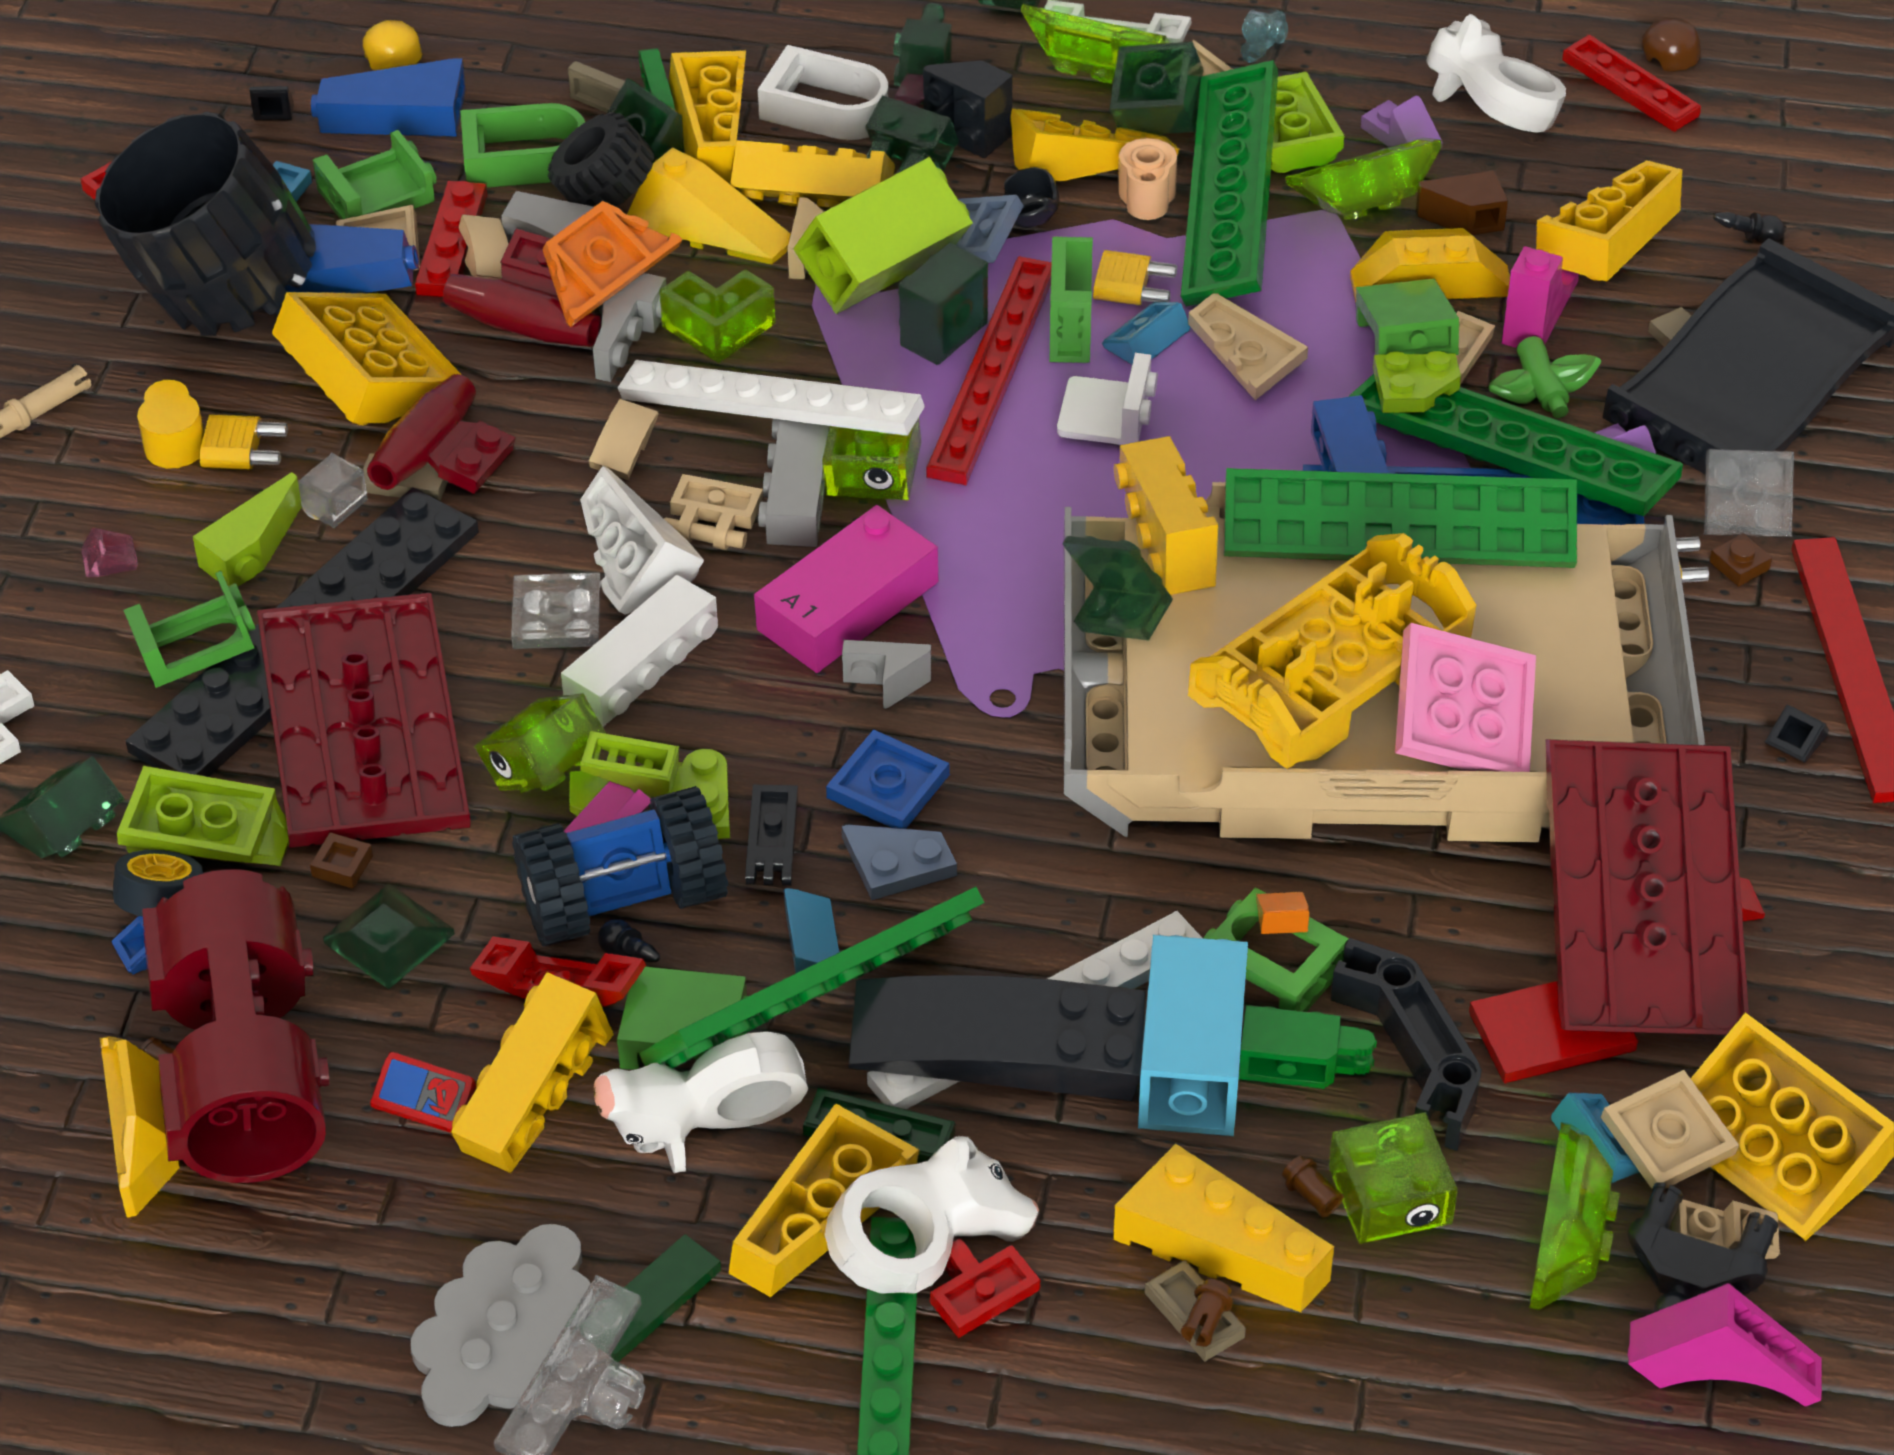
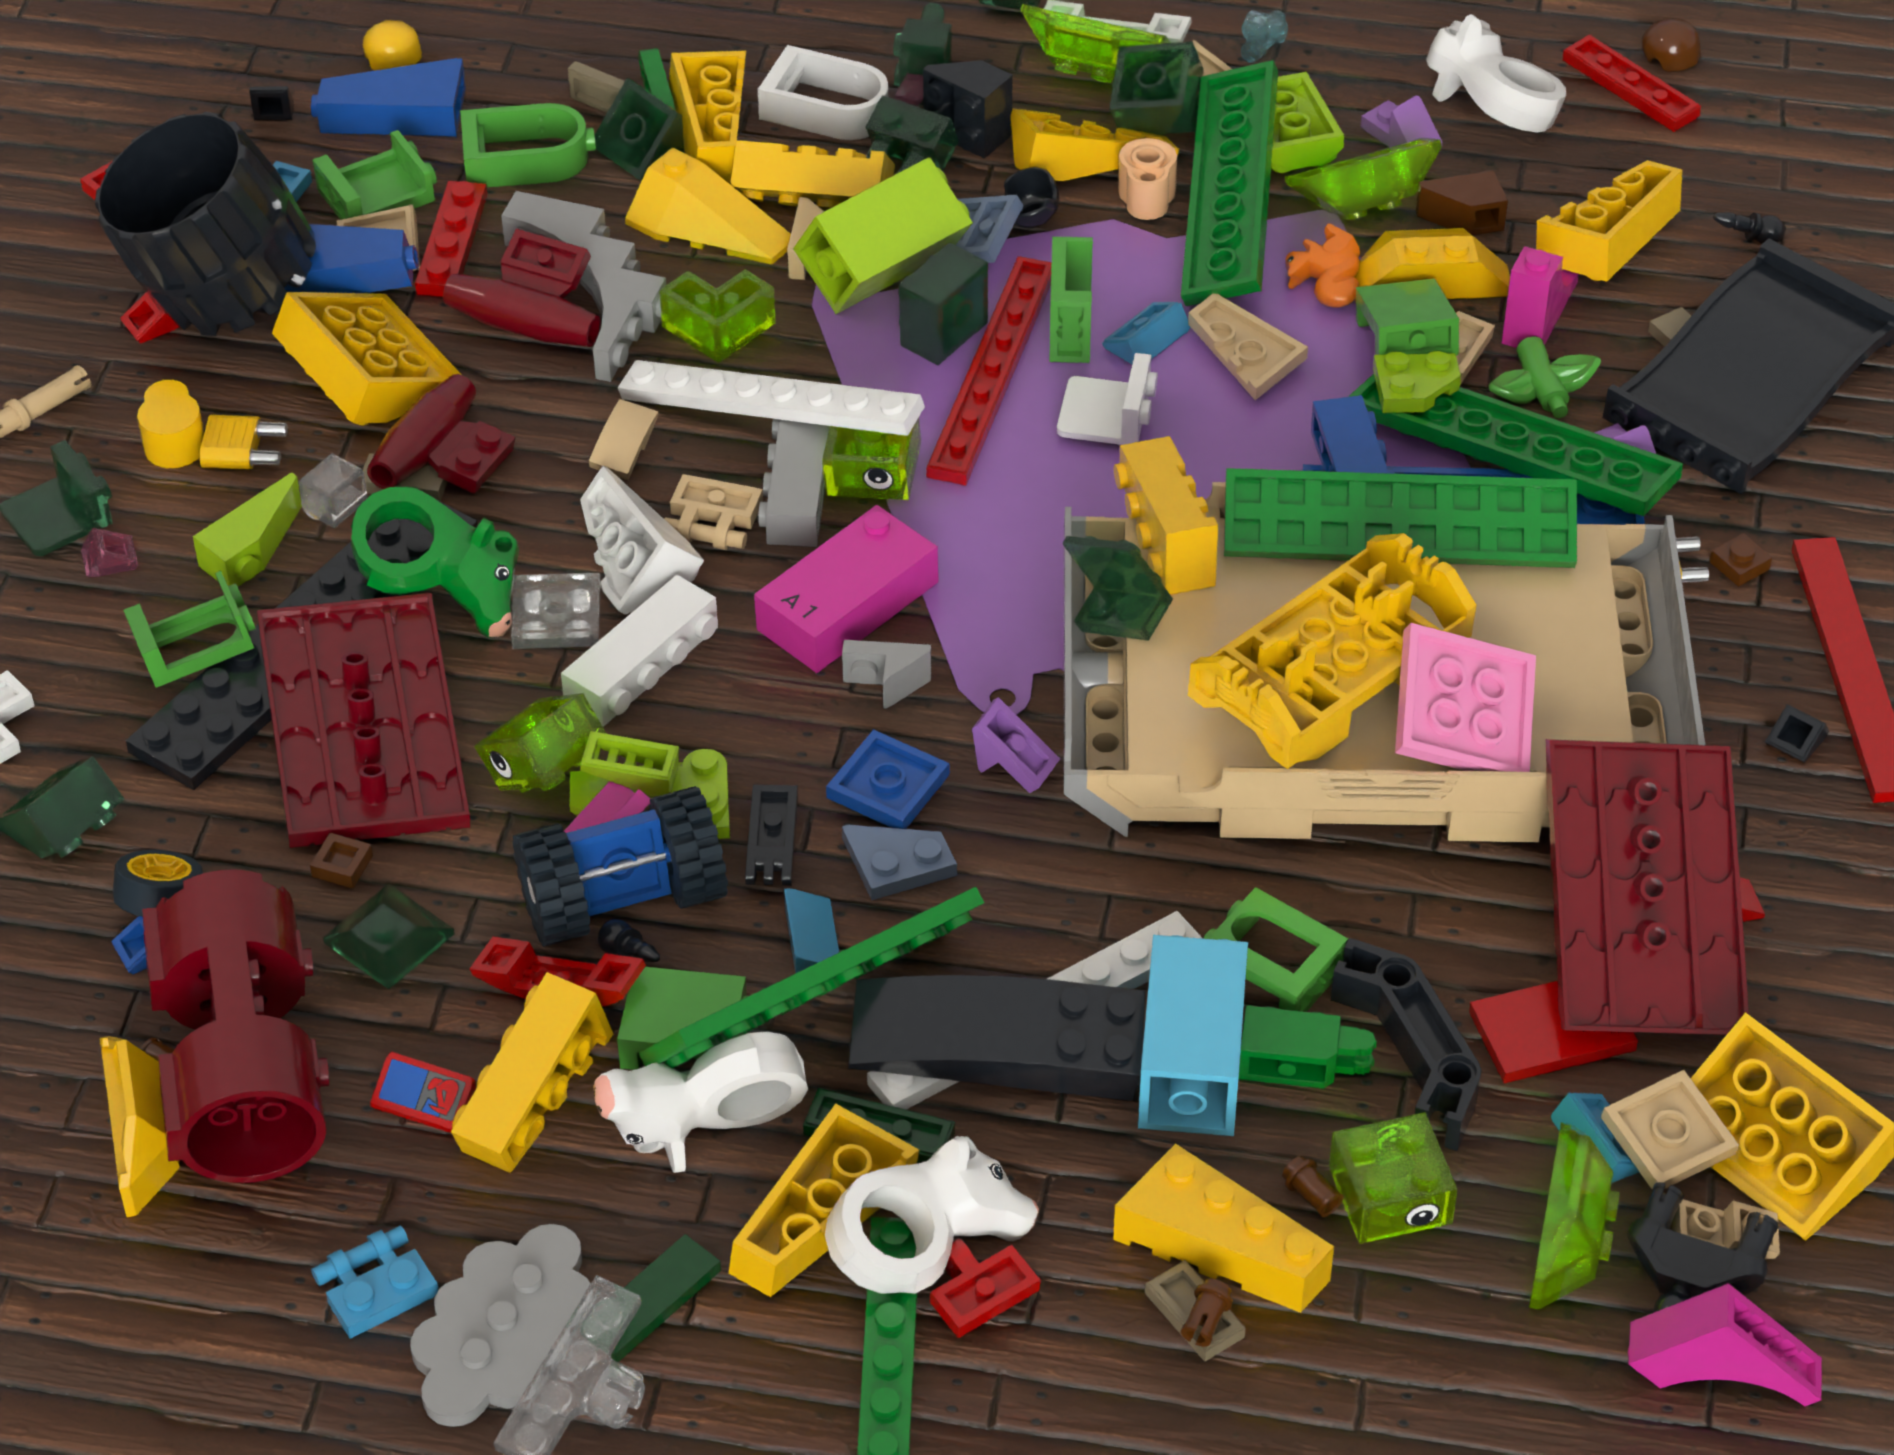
lime slope [117,766,289,866] -> none
tan slope [459,214,508,279] -> none
orange wing [542,201,682,327] -> none
black tyre [548,112,654,207] -> none
yellow piece [1093,250,1177,306] -> none
orange slope [1256,892,1310,934] -> none
clear plate [1704,449,1794,537] -> none
none -> clear green bracket [0,440,112,556]
none -> red slope [120,292,179,344]
none -> dark azure plate [311,1225,439,1339]
none -> green animal [351,487,519,637]
none -> medium lavender slope [972,697,1060,793]
none -> orange animal [1285,223,1360,308]

